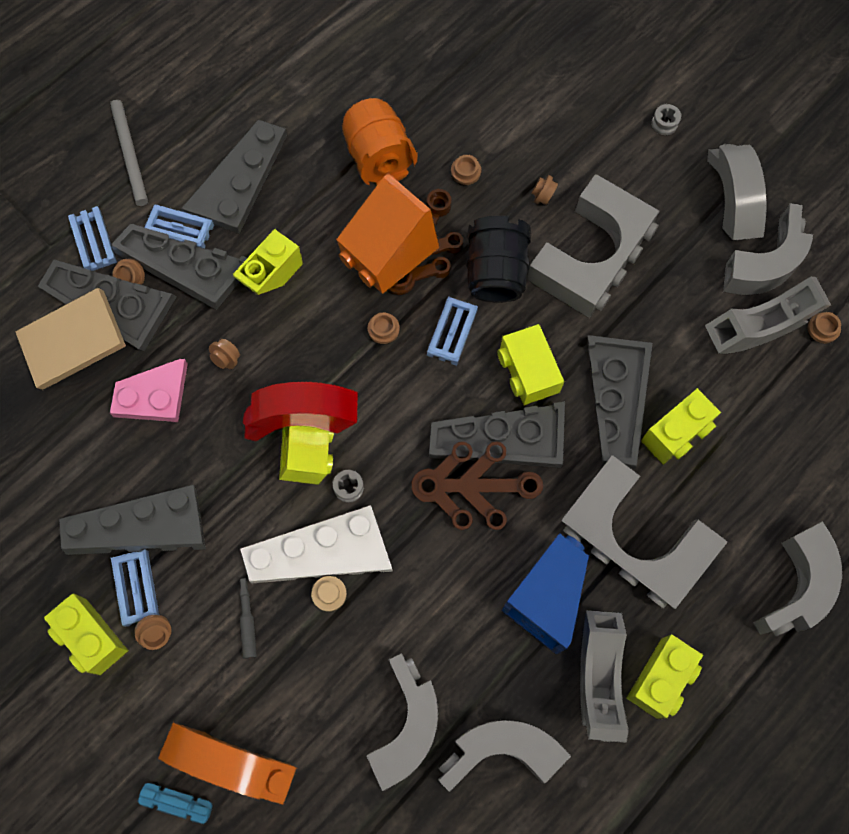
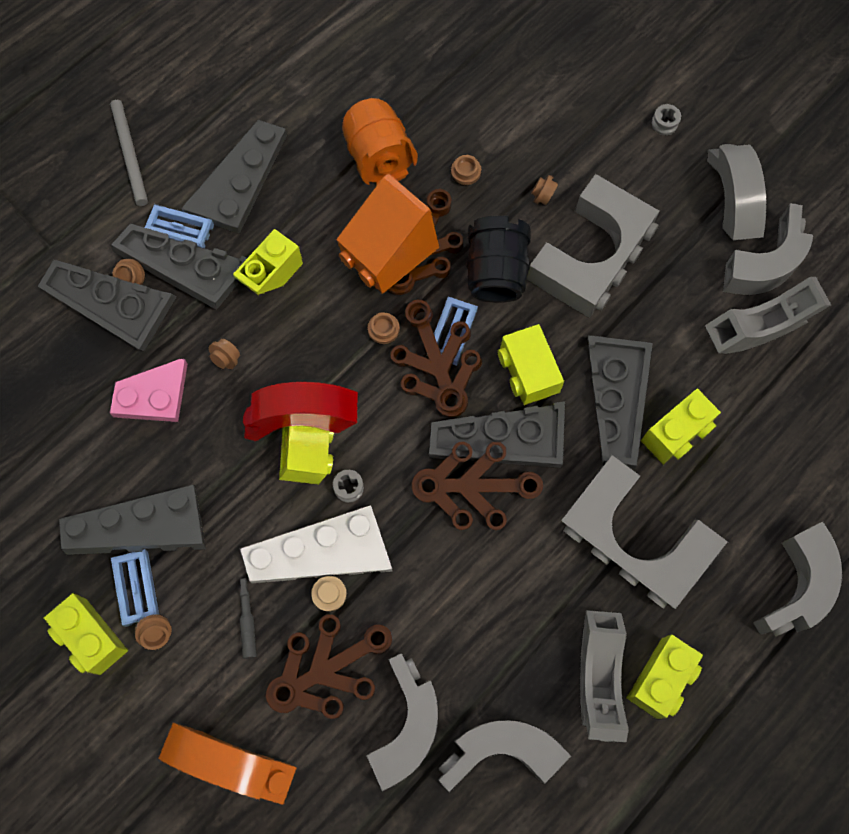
tan tile [16,288,126,390] -> none
light blue tile [68,206,117,271] -> none
dark azure axle [138,783,212,824] -> none
blue slope [501,533,589,655] -> none
medium nougat plate [808,312,841,343] -> none
none -> reddish brown plant [266,614,392,719]
none -> reddish brown plant [391,299,482,417]

